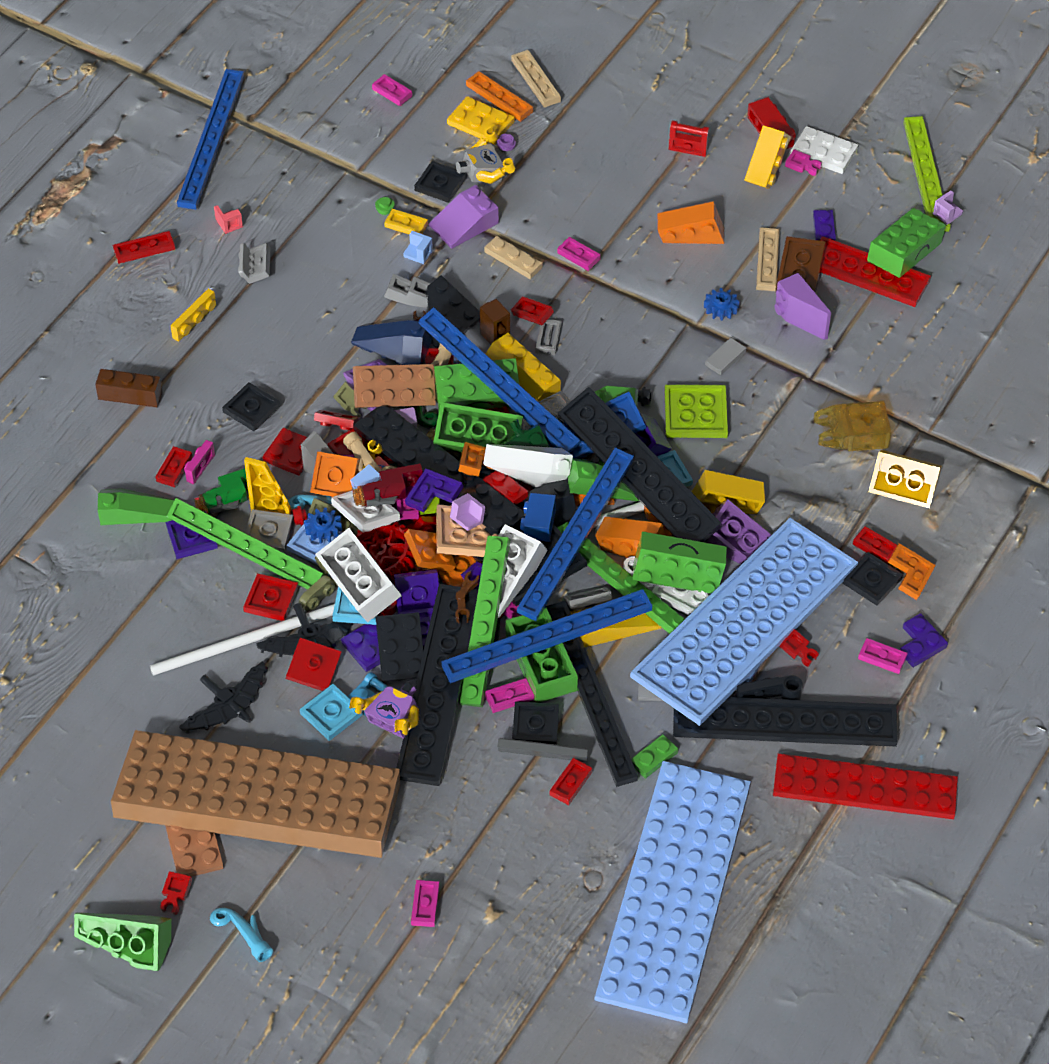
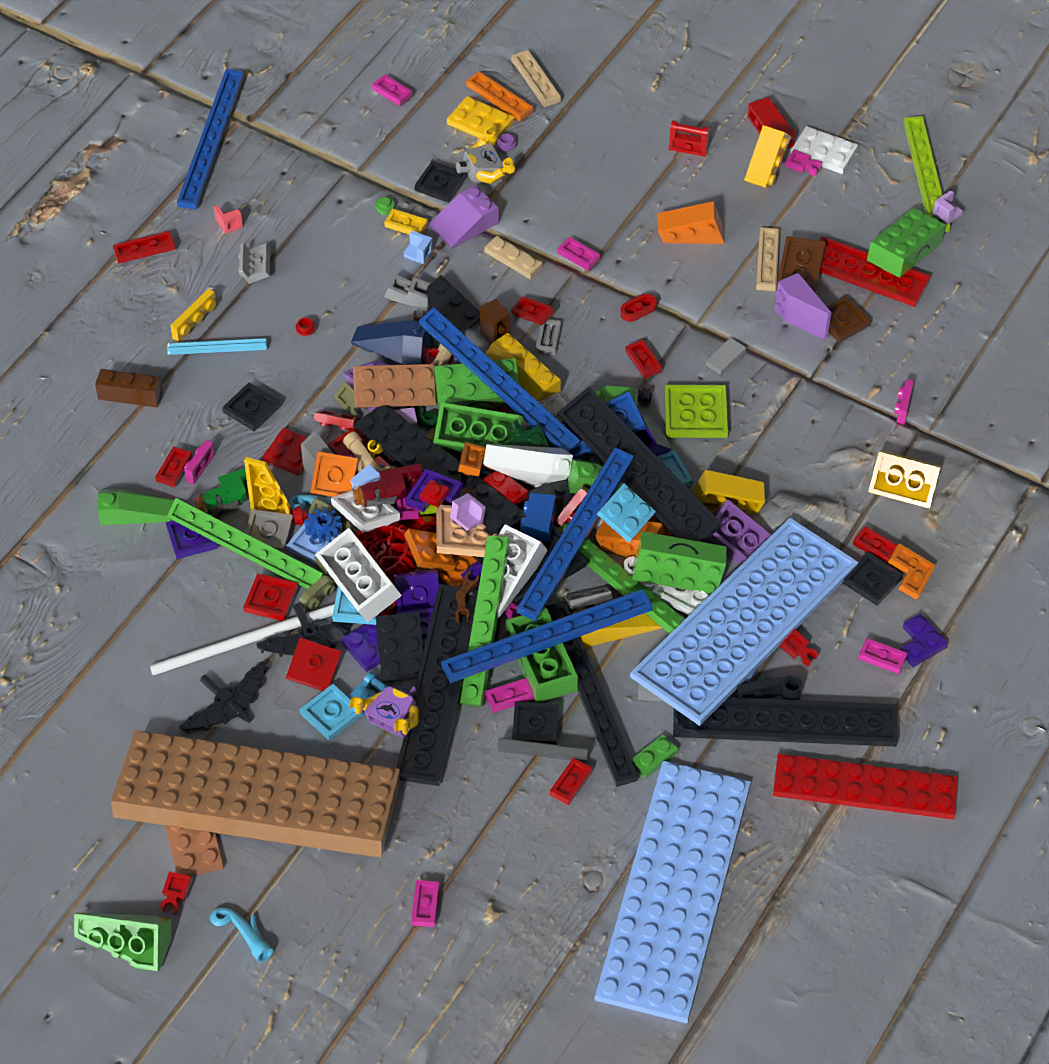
blue gear [704,288,739,321] -> none
dark purple plate [813,210,836,241] -> none
clear yellow brick [813,401,891,451] -> none
none -> medium azure axle [167,338,267,355]
none -> red plate [296,317,316,336]
none -> red plate [419,480,450,508]
none -> plate [555,484,589,526]
none -> medium azure plate [597,484,656,542]
none -> red plate [620,294,657,322]
none -> red plate [625,340,662,379]
none -> reddish brown plate [827,296,871,343]
none -> dark pink plate [894,379,914,424]

